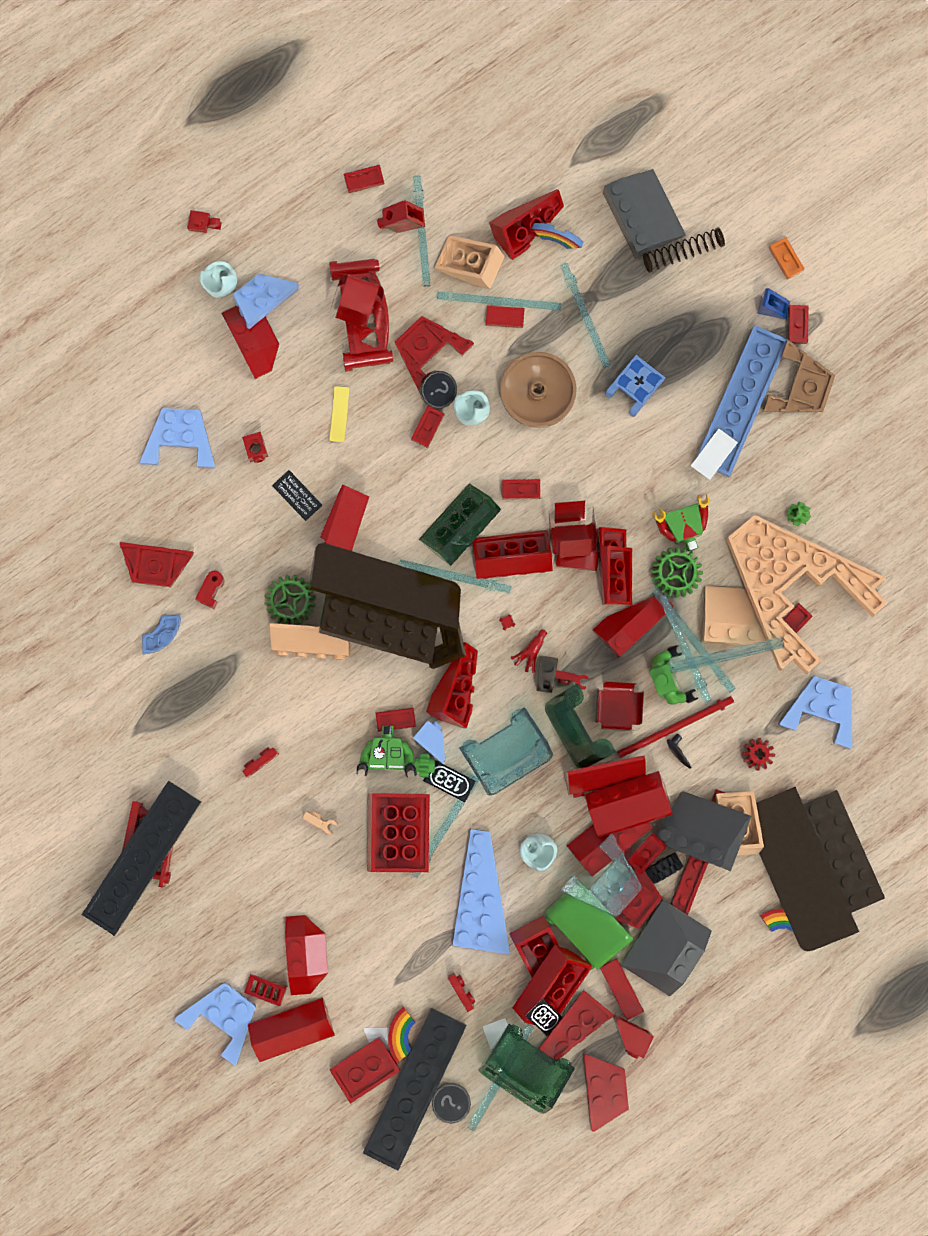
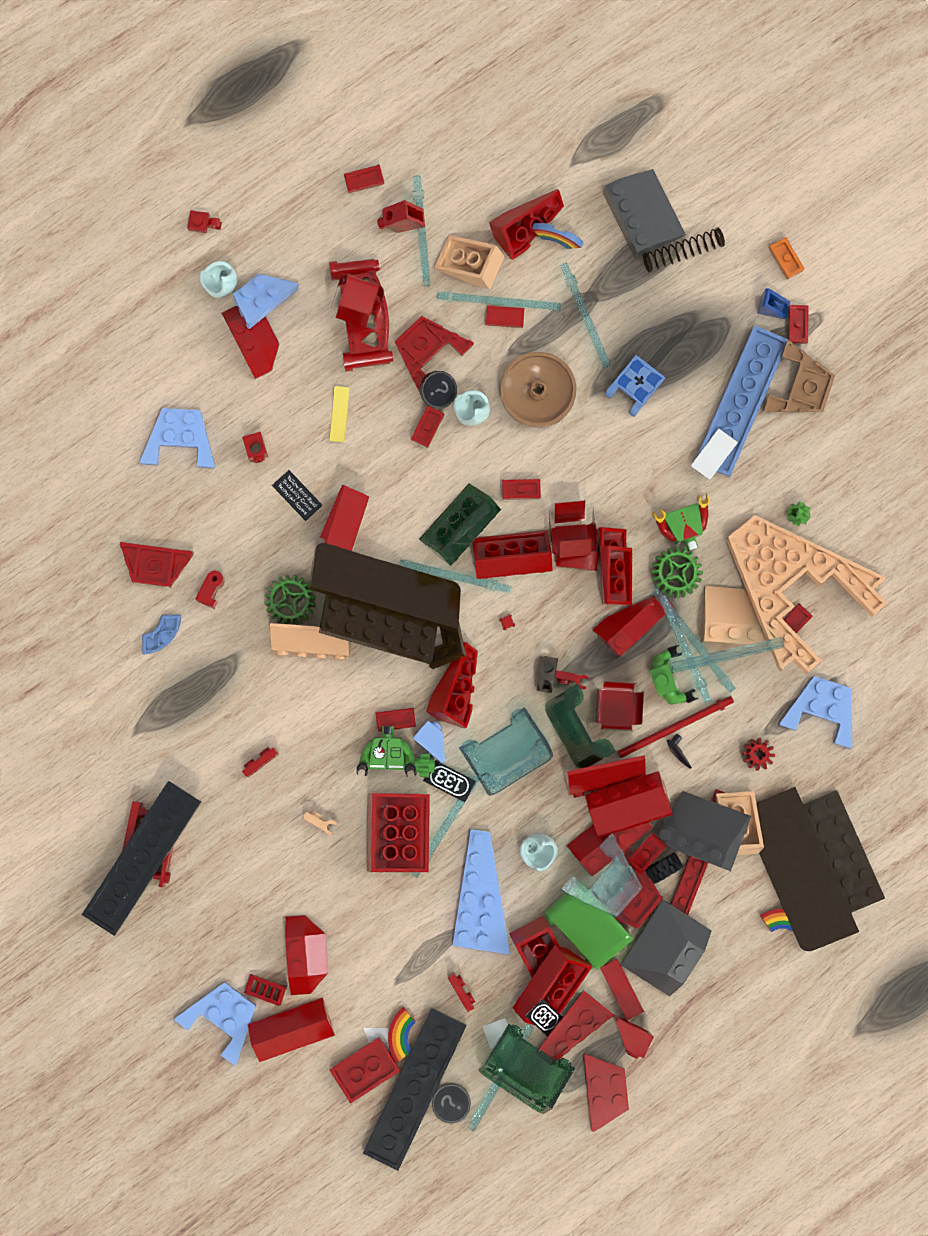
red piece [511,629,547,673] -> none

